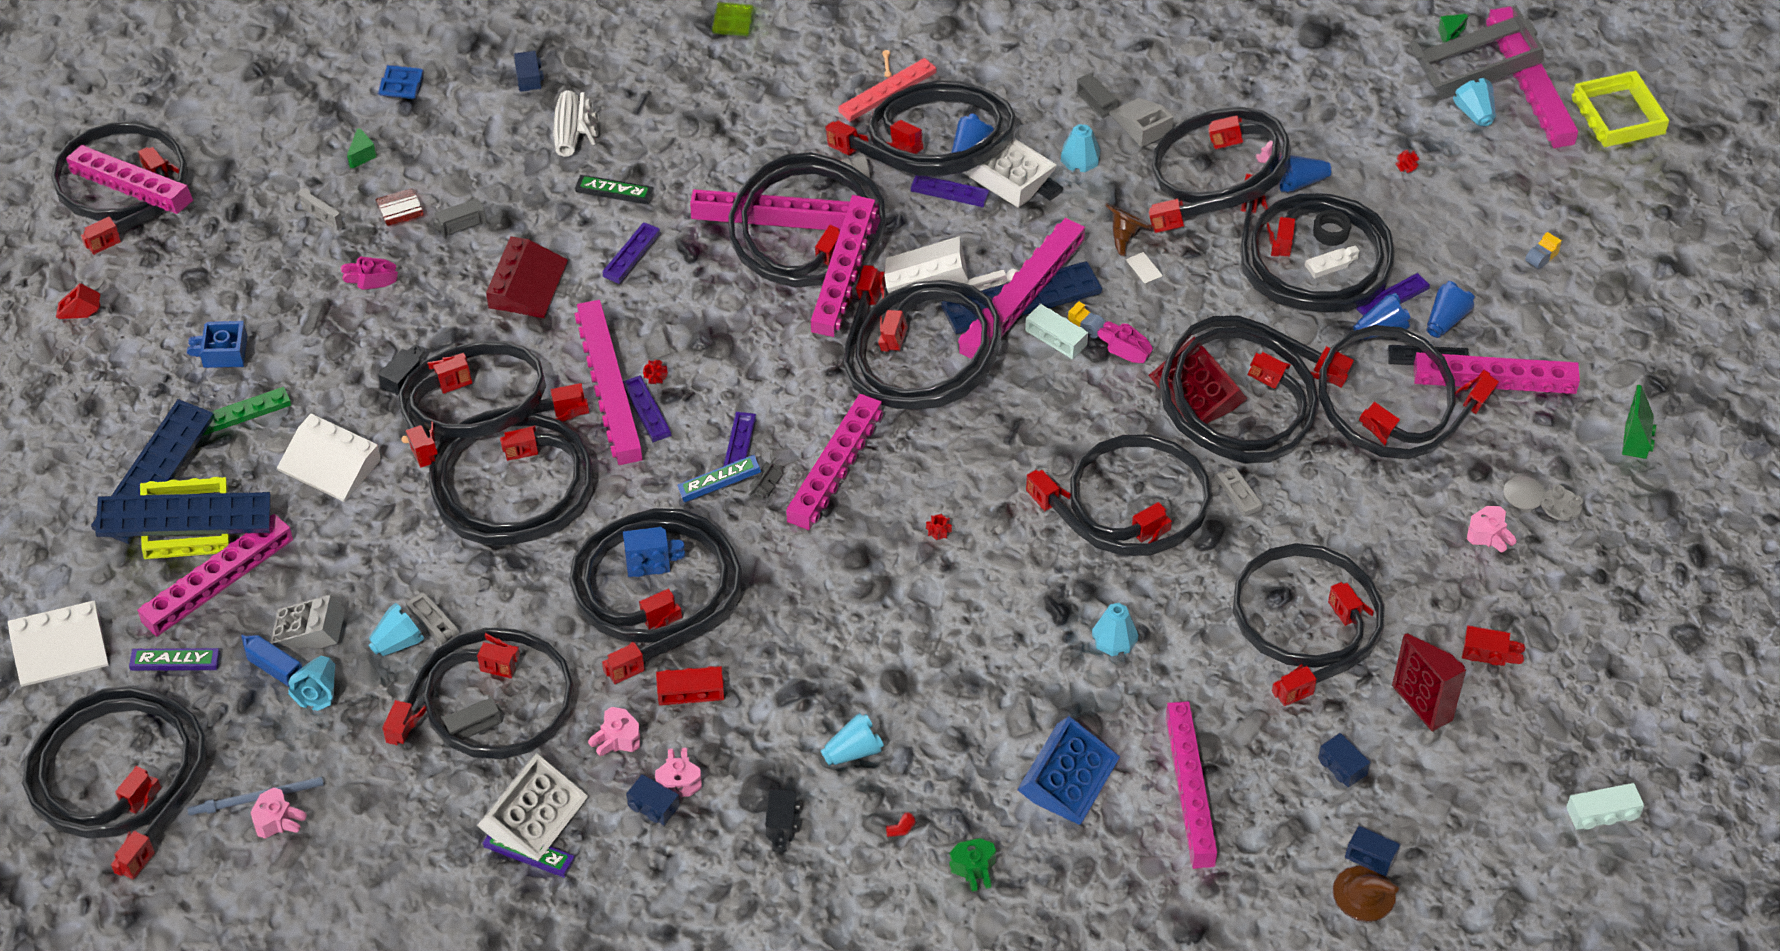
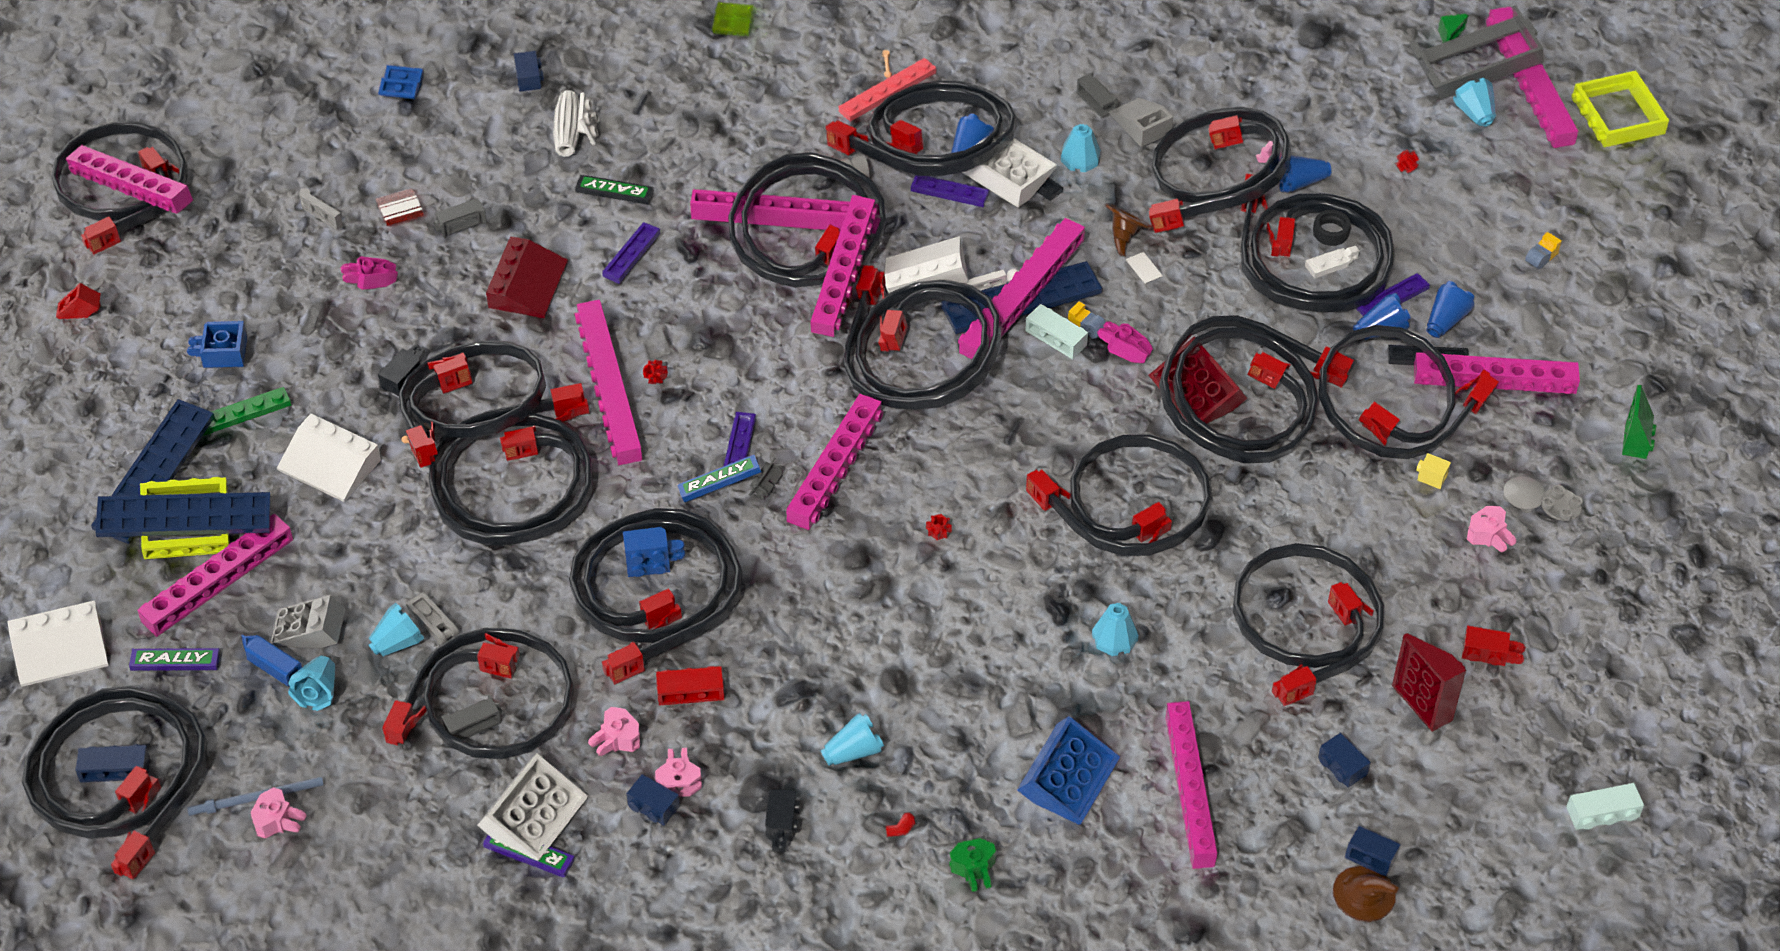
green slope [347,128,377,168] -> none
dark purple tile [623,375,671,443] -> none
light grey plate [1215,467,1263,517] -> none
none -> dark blue brick [75,744,150,783]
none -> light yellow brick [1416,453,1451,489]

